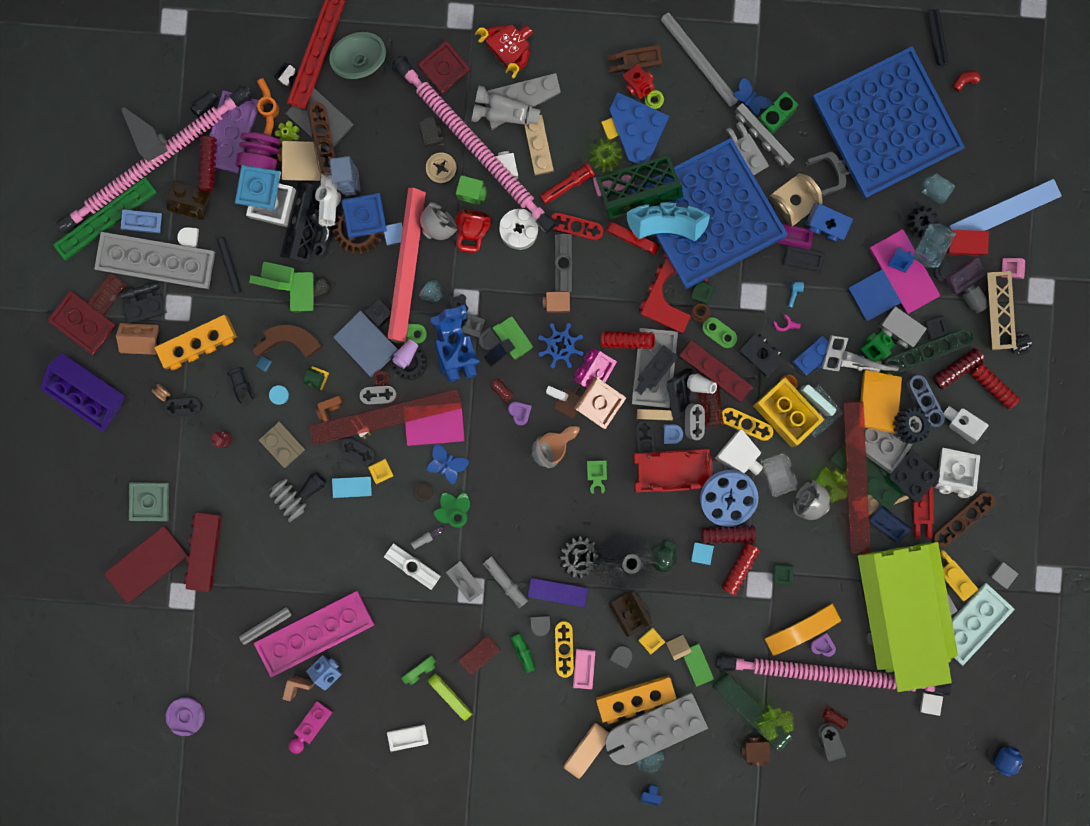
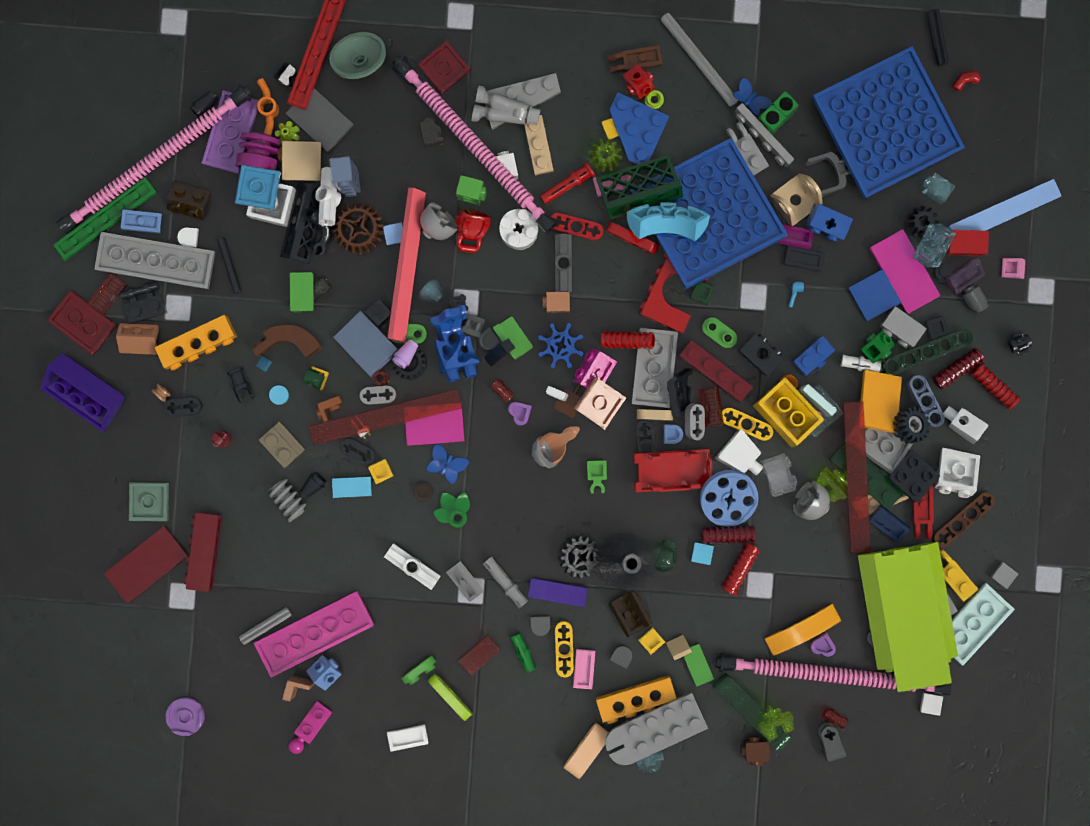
dark grey slope [121,107,168,162] -> none
dark red piece [197,136,217,191] -> none
bright green panel [249,262,294,291] -> none
reddish brown beam [308,102,335,176] -> none
blue tile [342,193,387,238] -> none
light grey piece [411,526,444,549] -> none
tan gear [426,153,456,184] -> none
torso [474,24,533,78] -> none
black hinge [635,345,679,395] -> none
blue tile [640,784,662,806] -> none
white cone [687,373,717,394] -> none
reddish brown plate [691,303,710,322] -> none
dark pink piece [773,314,801,332] -> none
dark green tile [773,565,794,586] -> none
light grey piece [822,335,899,371] -> none
blue tile [888,247,915,273] -> none
tan fence [987,271,1016,350] -> none
blue head [995,746,1024,776] -> none

